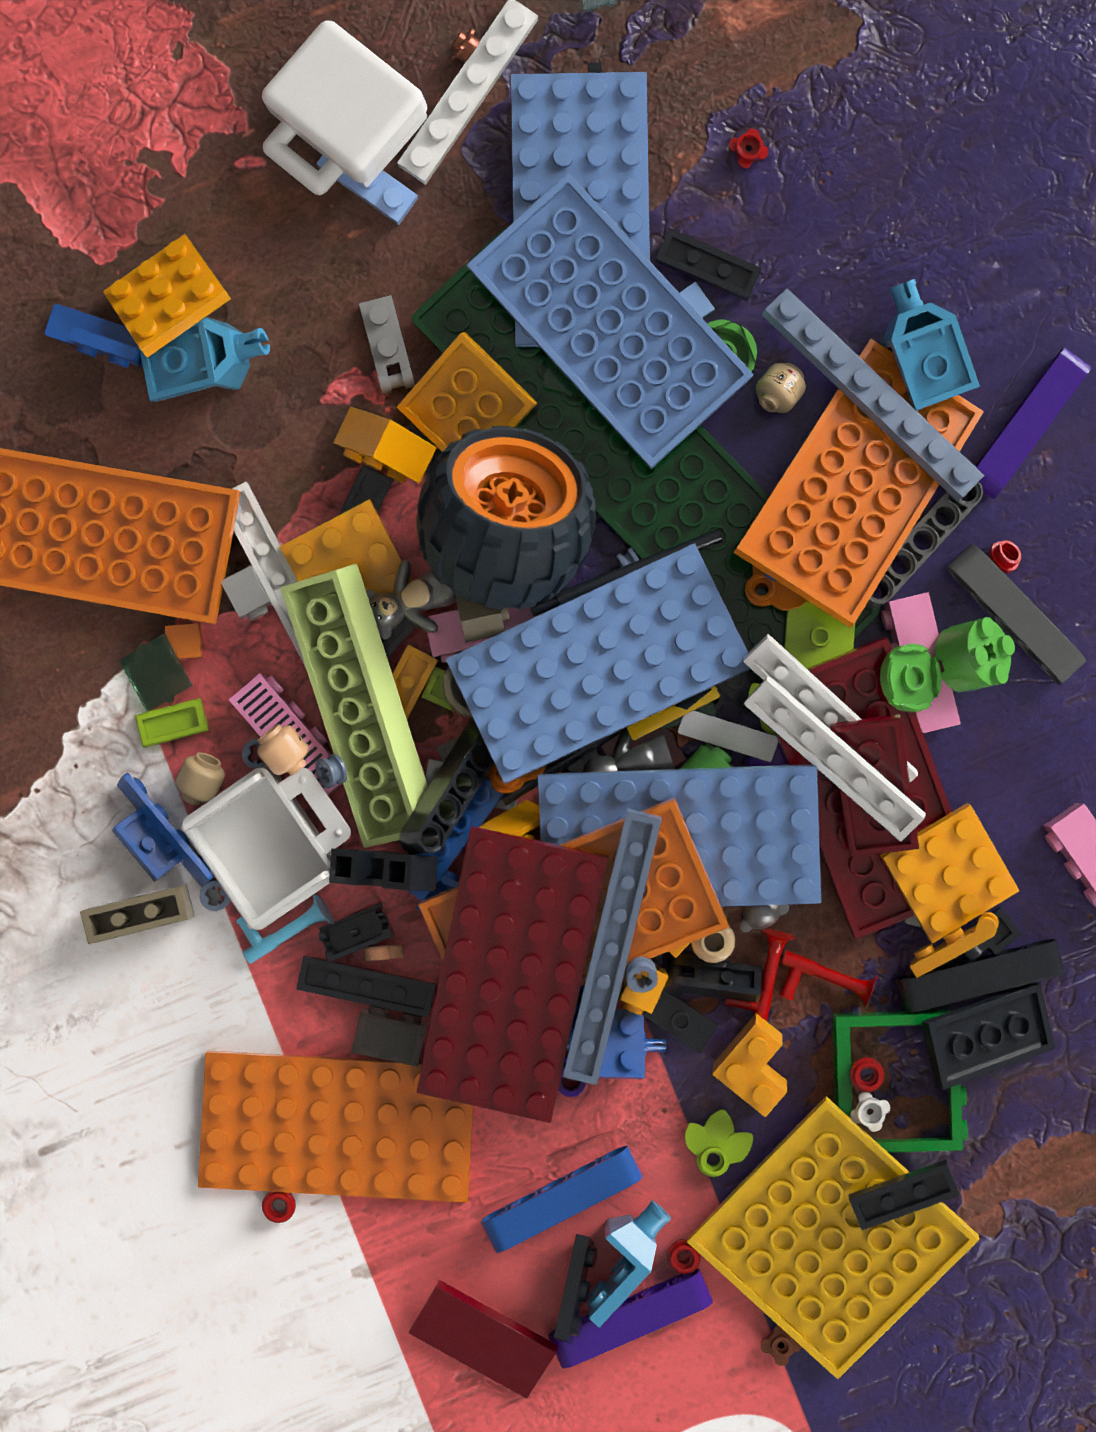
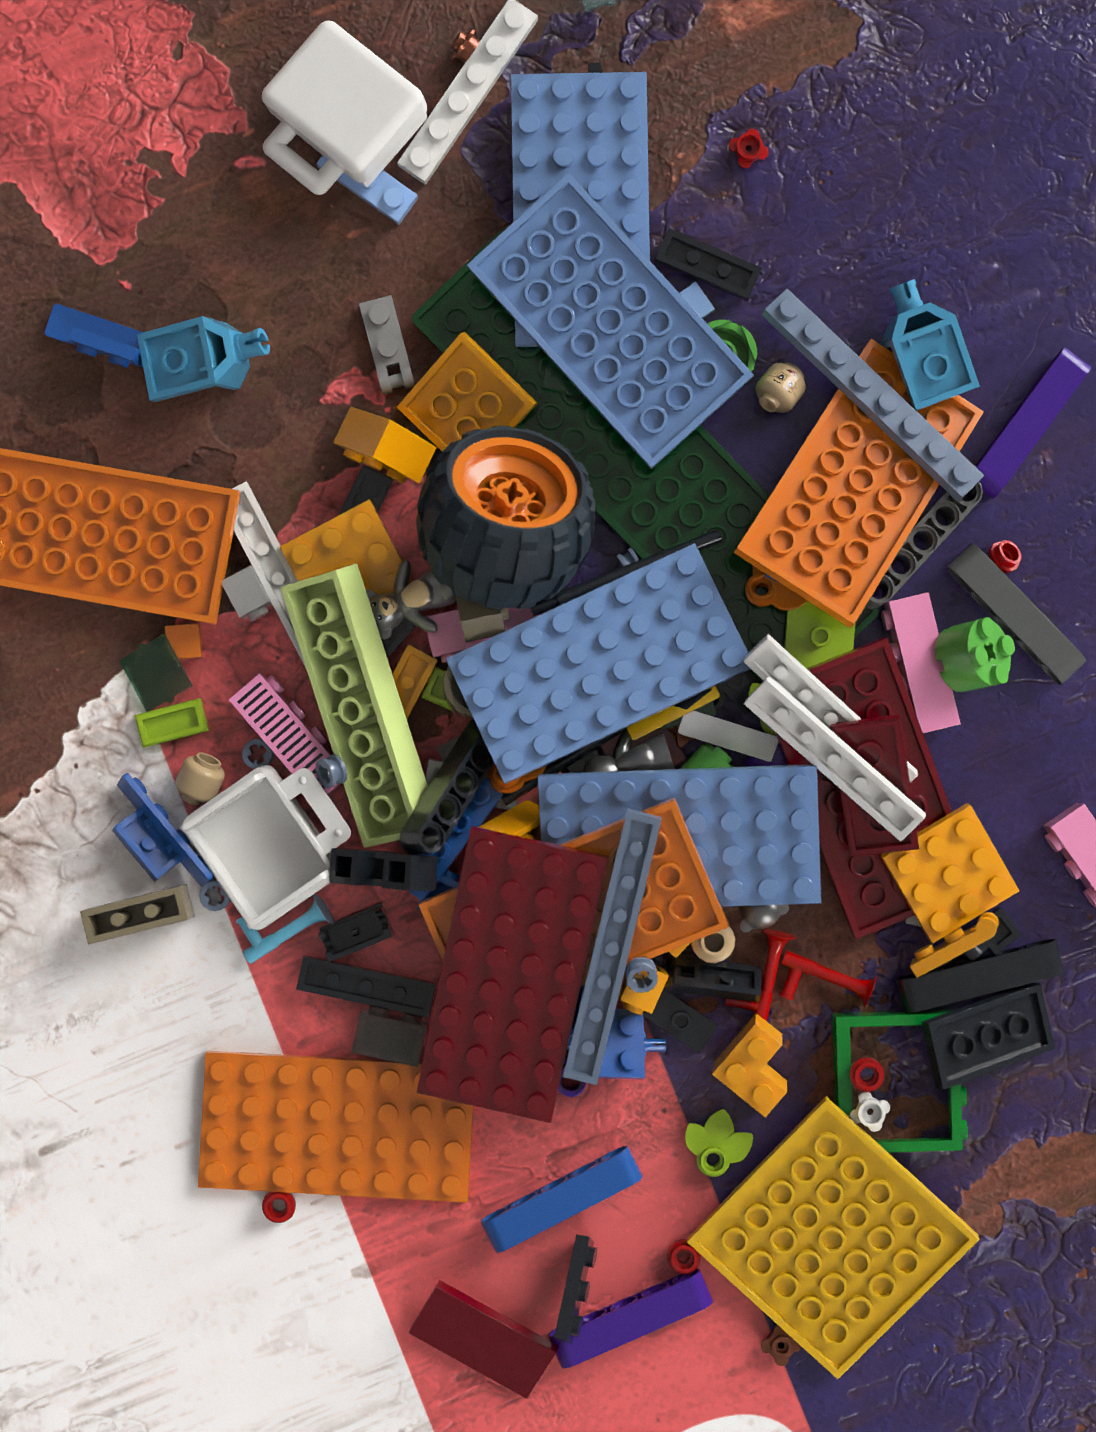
light orange plate [103,234,231,358] -> none
light nougat head [257,724,309,776] -> none
nougat tile [363,944,404,961] -> none
dark azure plate [588,1200,671,1328] -> none
black plate [849,1160,960,1230] -> none
bright green tile [880,643,942,713] -> none

